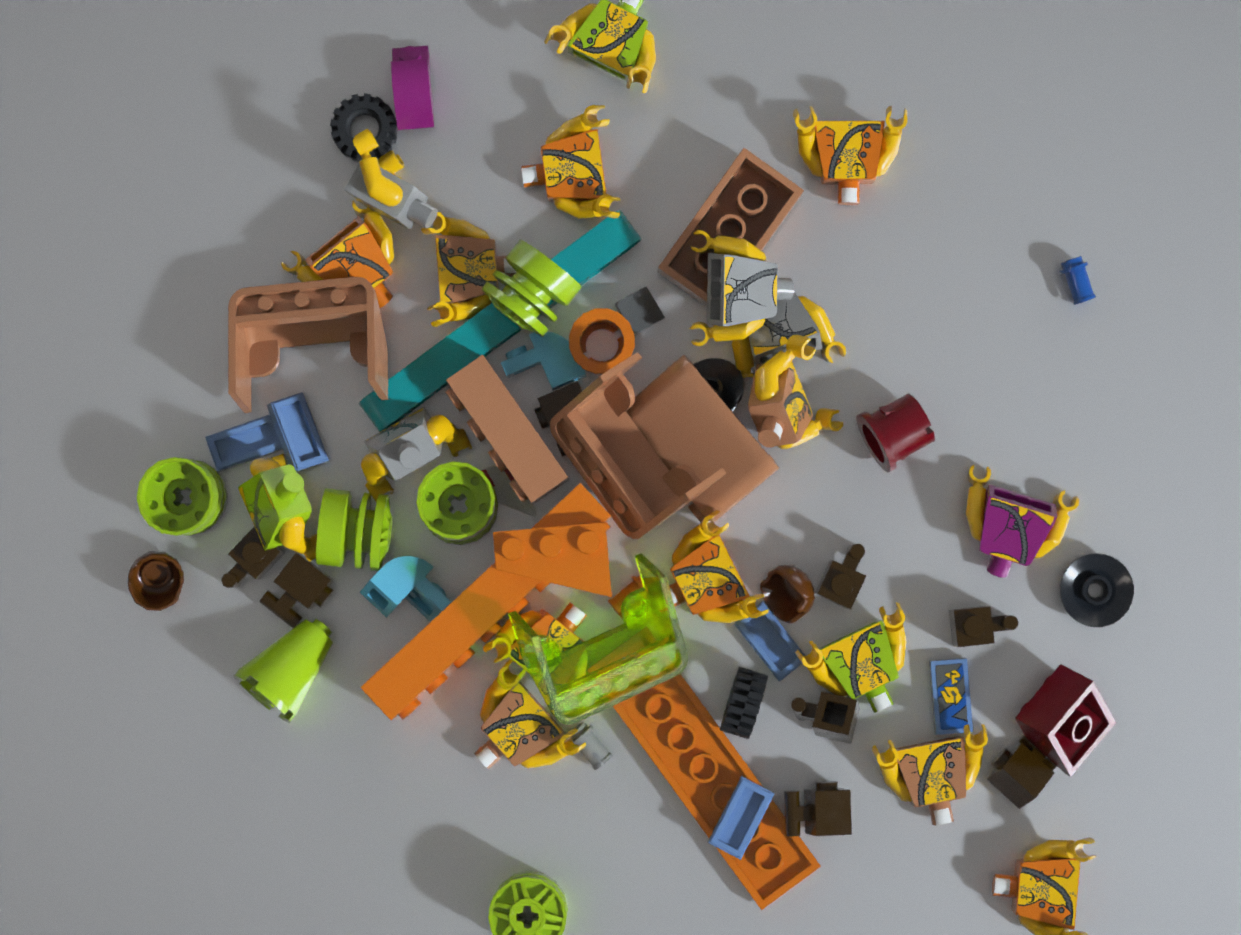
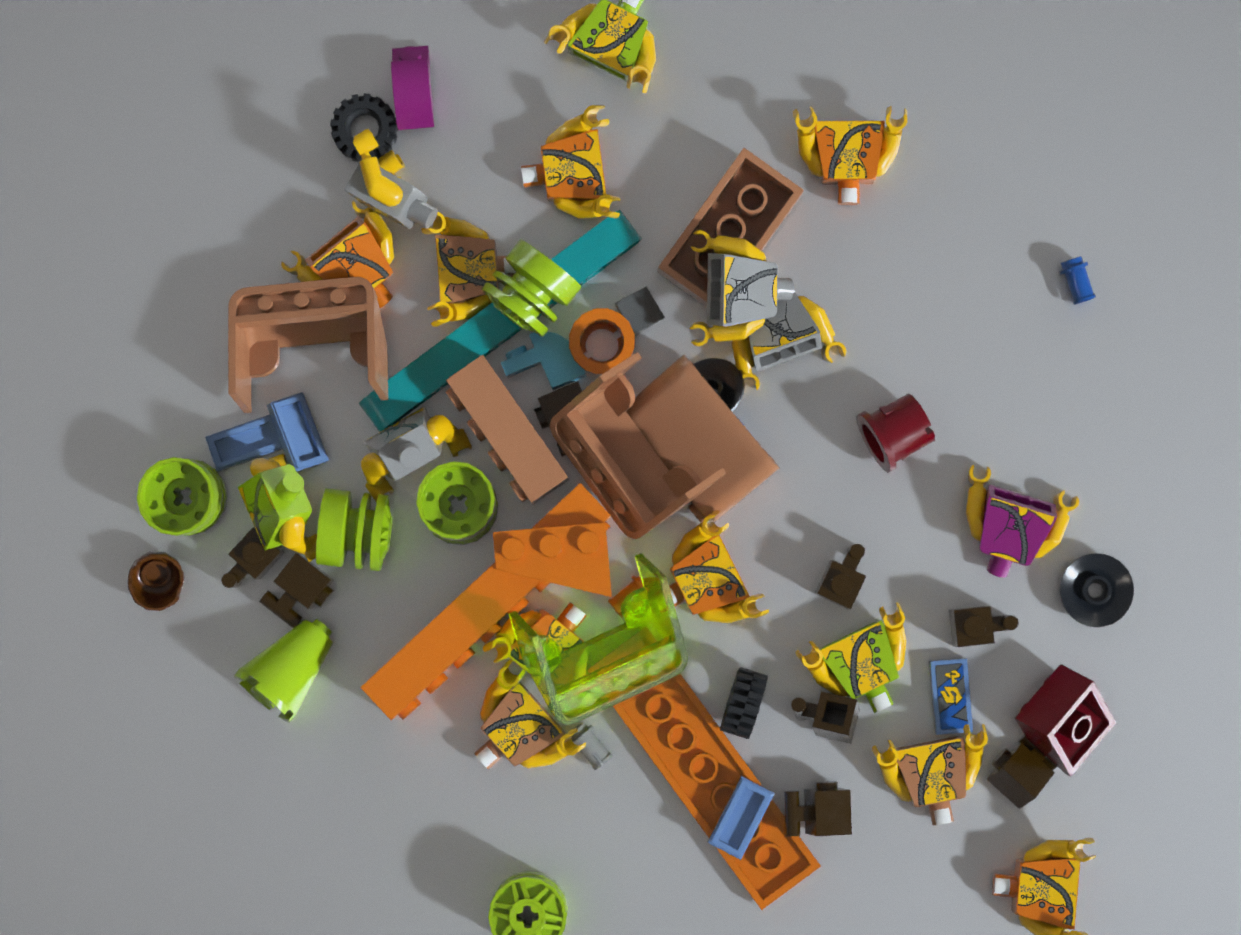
medium azure brick [360,556,452,622] -> none
white sticker [482,464,537,517] -> none
medium blue tile [734,601,806,682] -> none
torso [748,335,844,449] -> none
reddish brown hair [760,565,815,624] -> none

